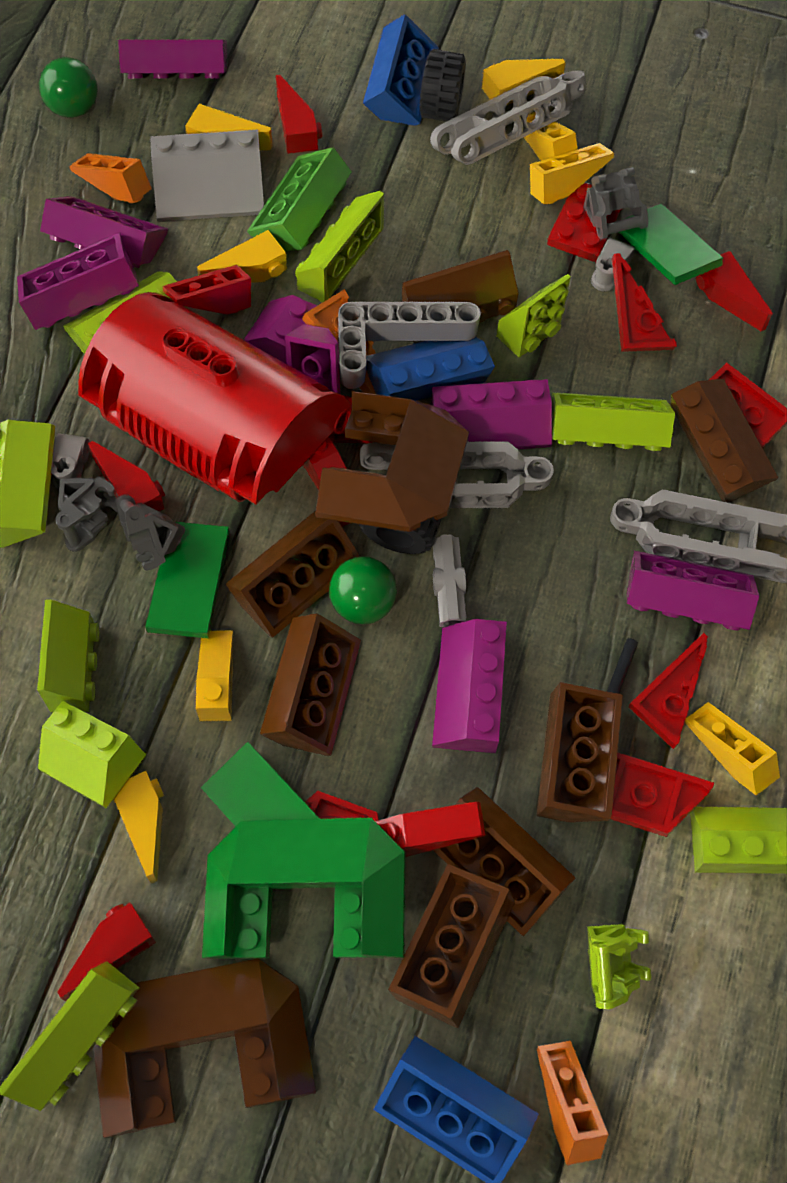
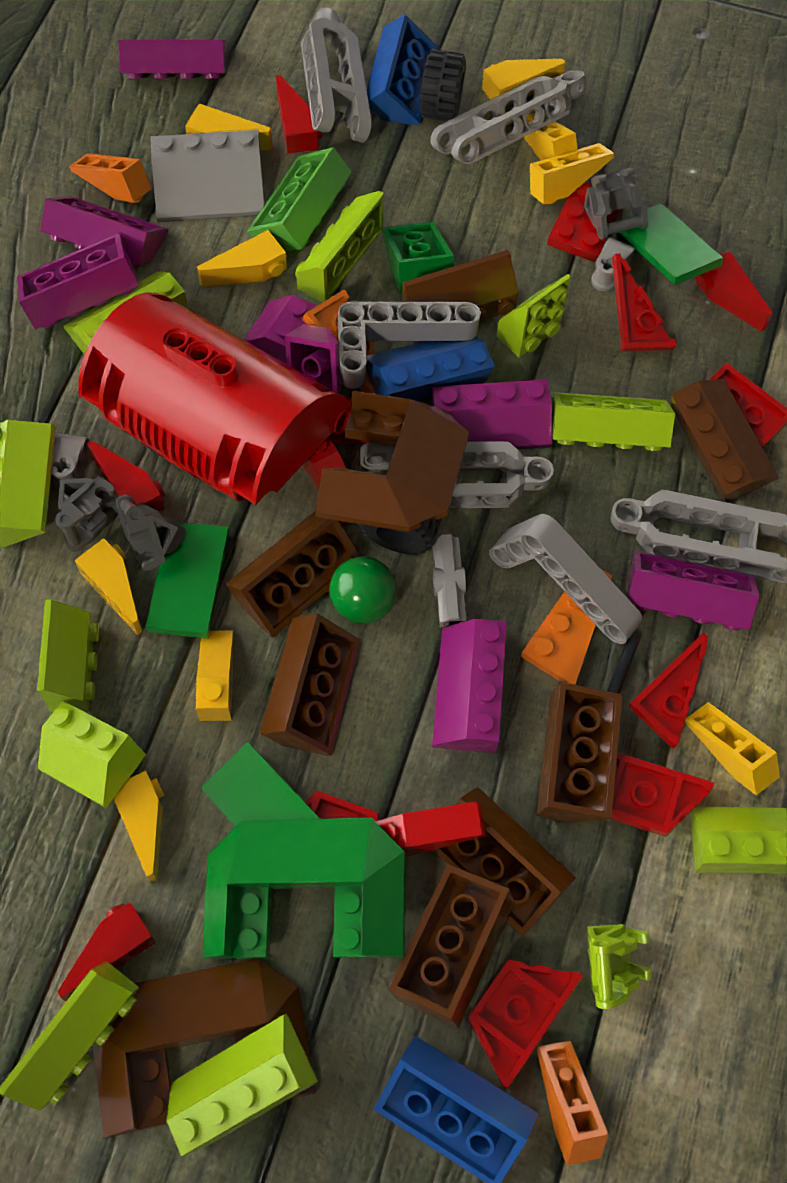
green piece [39,57,98,118] -> none
red slope [163,265,251,314] -> none
none -> yellow slope [75,538,142,635]
none -> lime slope [167,1014,318,1156]
none -> light grey piece [301,7,371,143]
none -> green slope [381,222,454,293]
none -> red wing [468,960,583,1090]
none -> light grey beam [489,514,643,644]
none -> orange wing [521,568,612,685]

